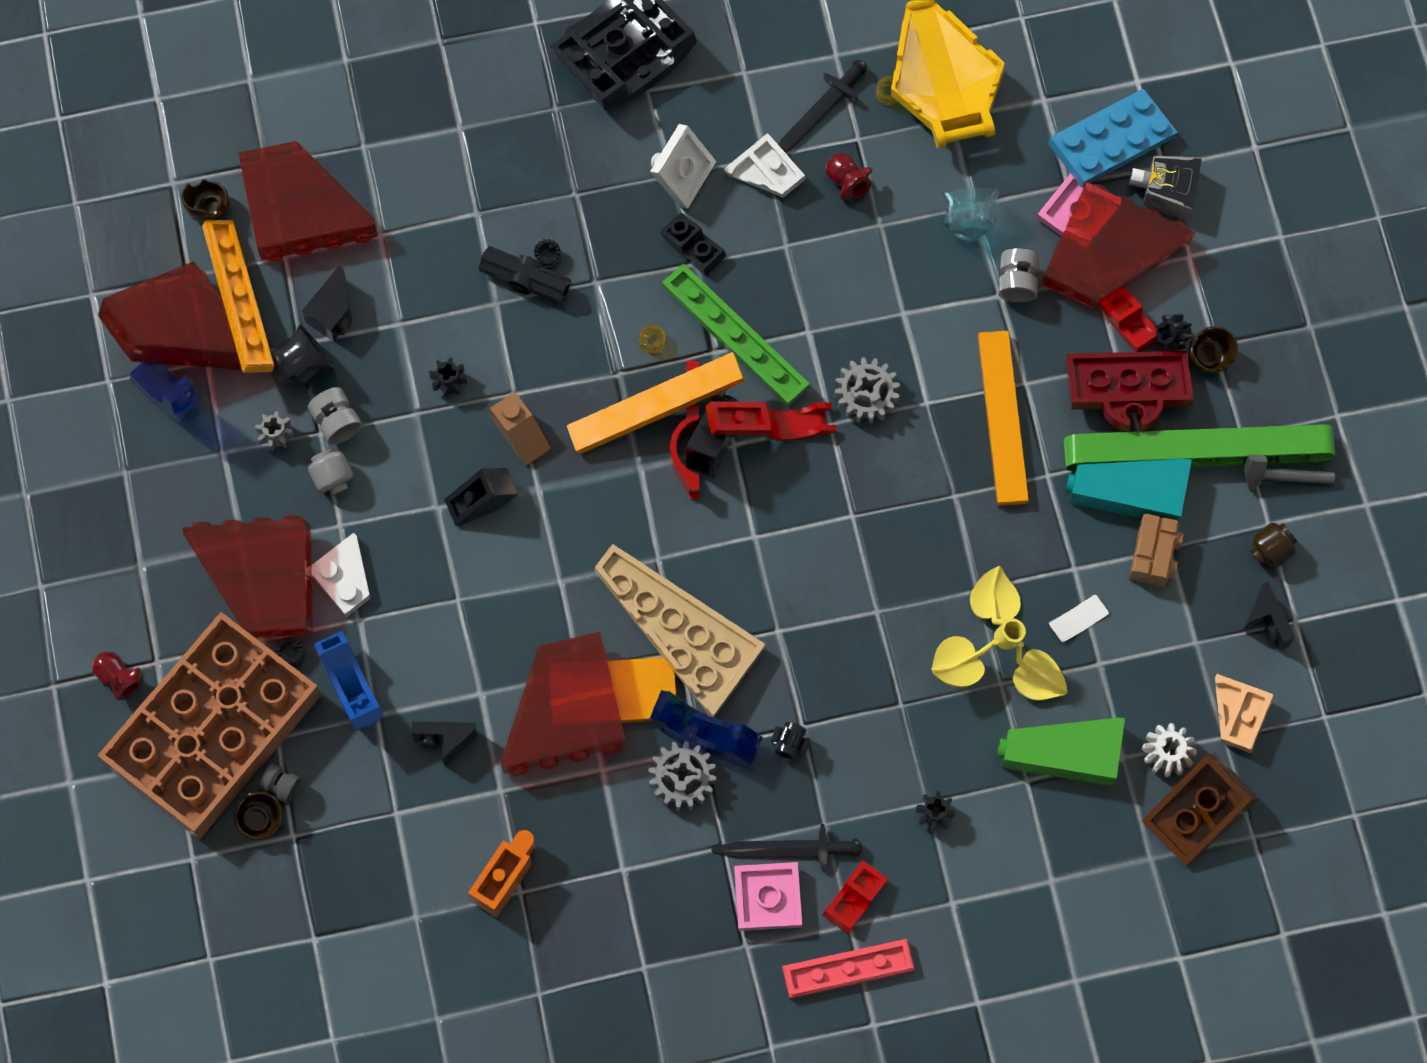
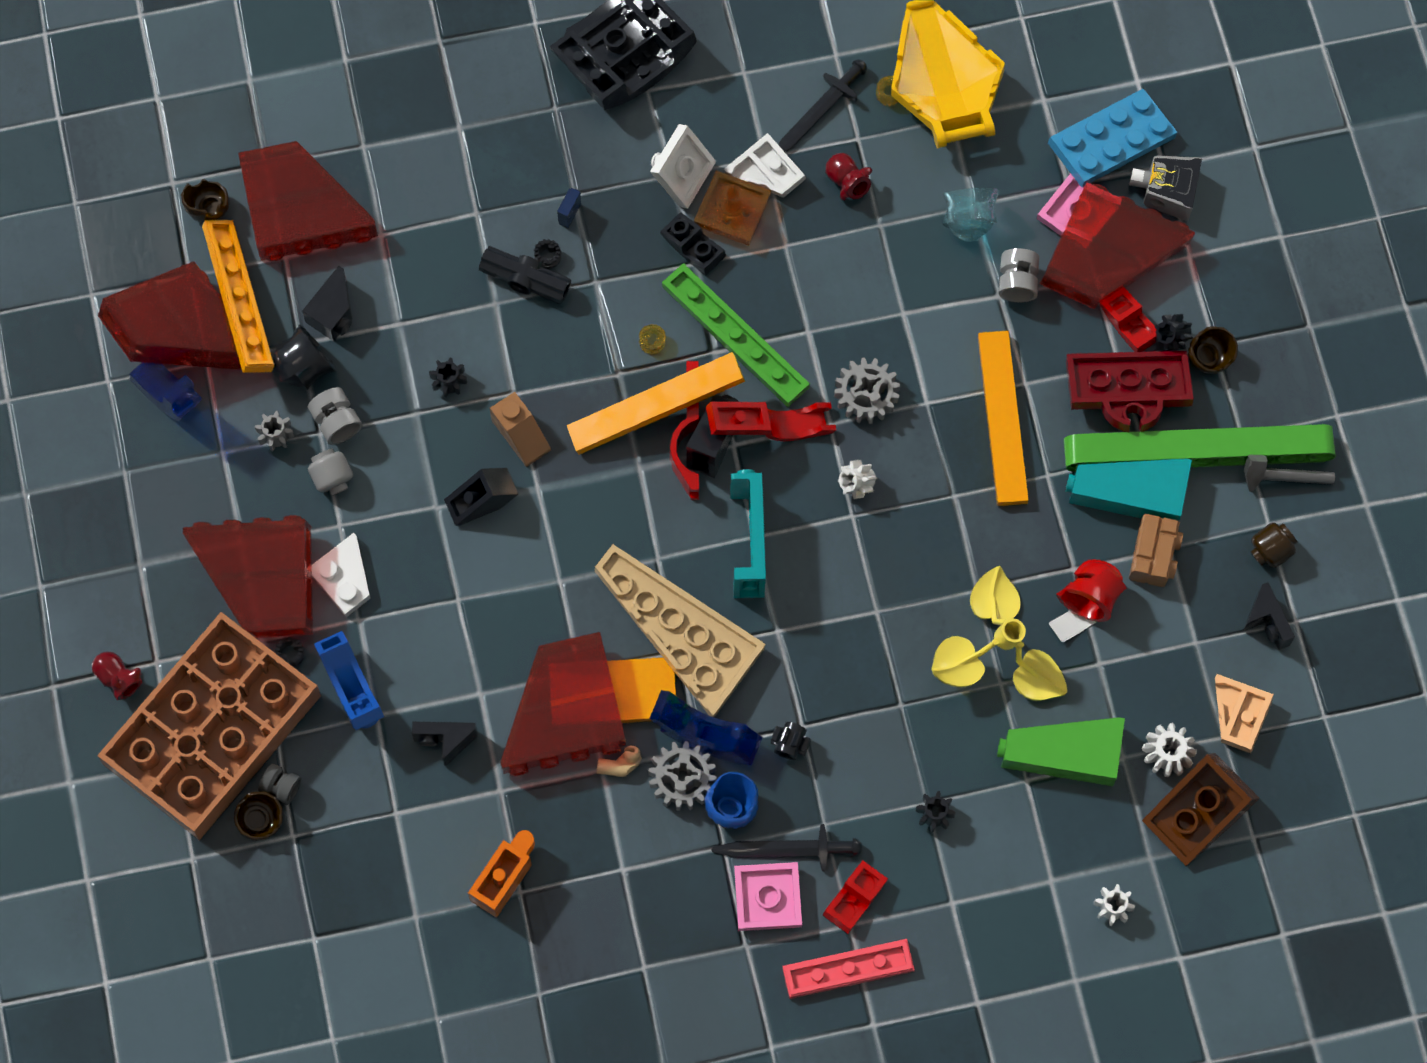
none -> dark blue tile [557,188,581,228]
none -> tan arm [597,746,642,777]
none -> clear orange plate [694,170,771,246]
none -> blue hair [704,772,759,829]
none -> teal panel [730,469,766,598]
none -> white gear [838,460,877,499]
none -> red helmet [1056,559,1127,622]
none -> white gear [1094,884,1135,926]

